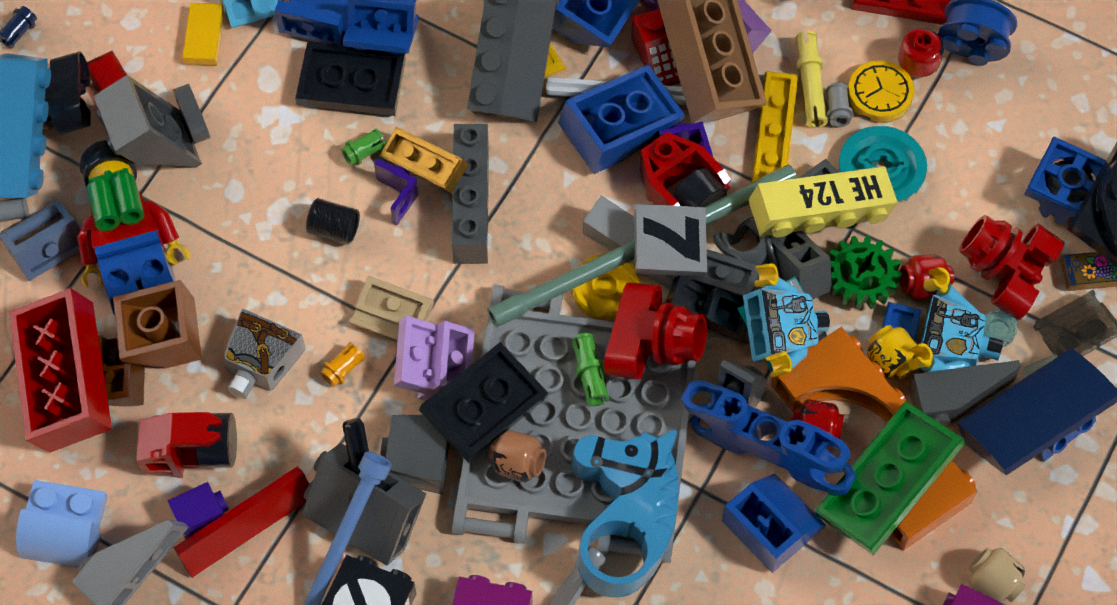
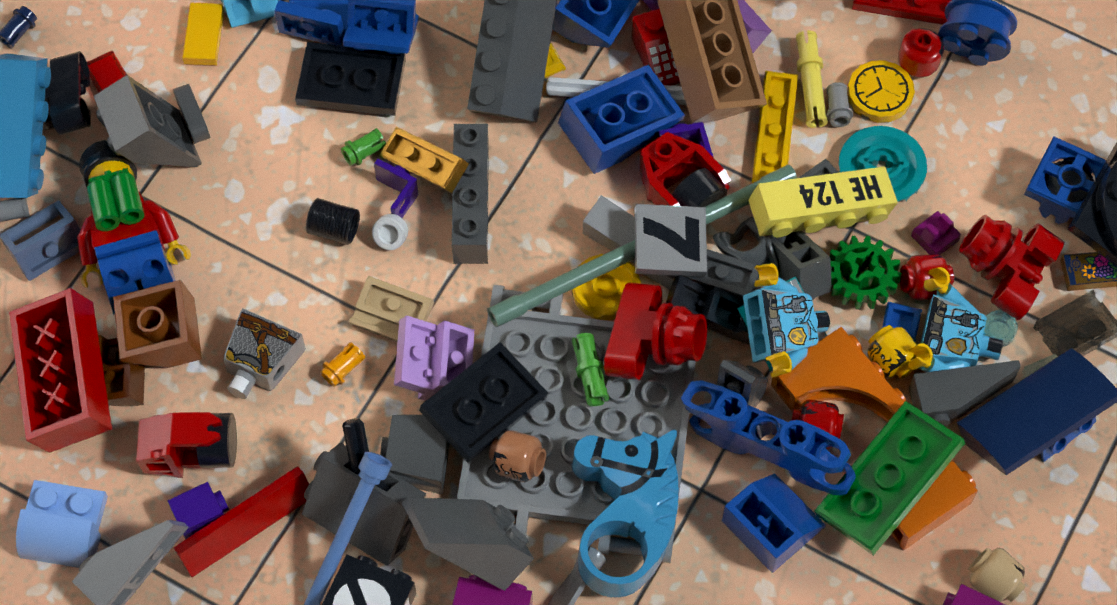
none -> white tile [372,214,408,250]
none -> dark grey slope [402,498,534,591]
none -> magenta tile [911,211,961,255]

